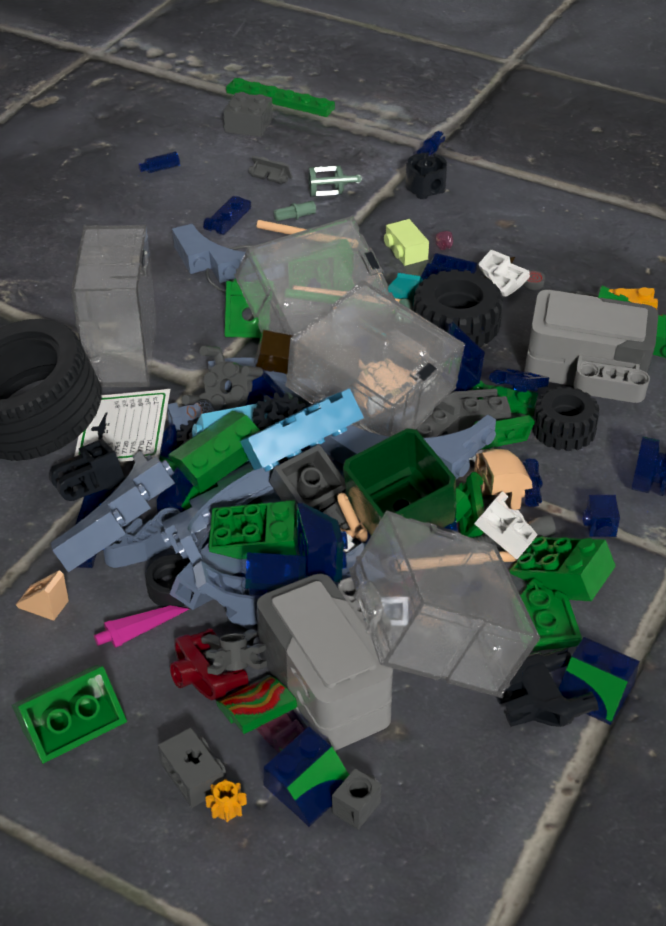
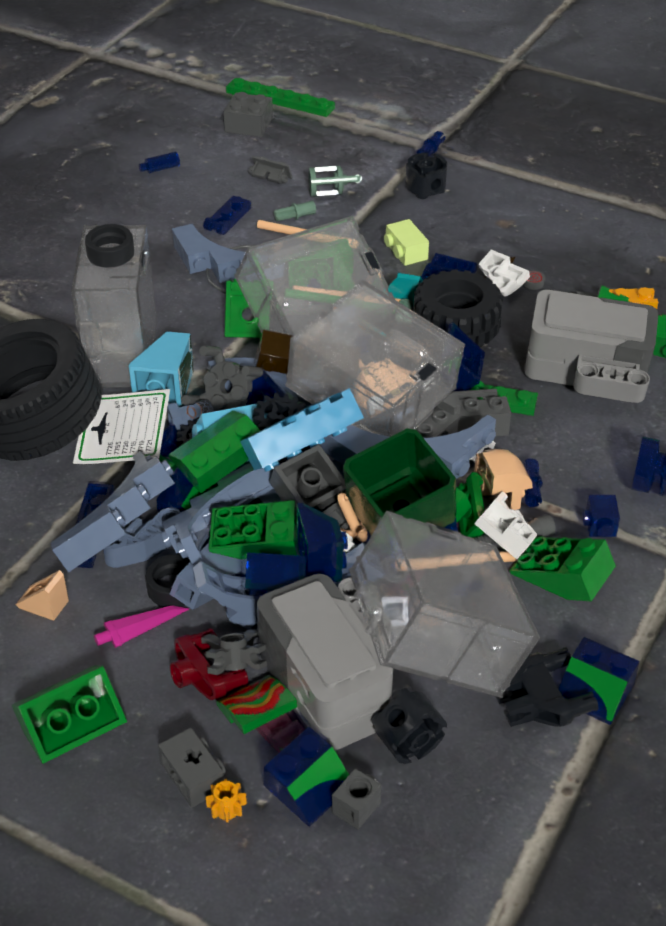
black brick [49,439,125,501] -> none
clear pink hinge [435,231,453,250] -> none
green plate [474,415,535,450] -> none
clear blue plate [489,369,550,392] -> none
green tile [512,578,583,652] -> none
black tyre [533,387,600,451] -> none
none -> black tyre [85,224,134,268]
none -> medium azure slope [129,332,194,407]
none -> black brick [371,688,447,764]

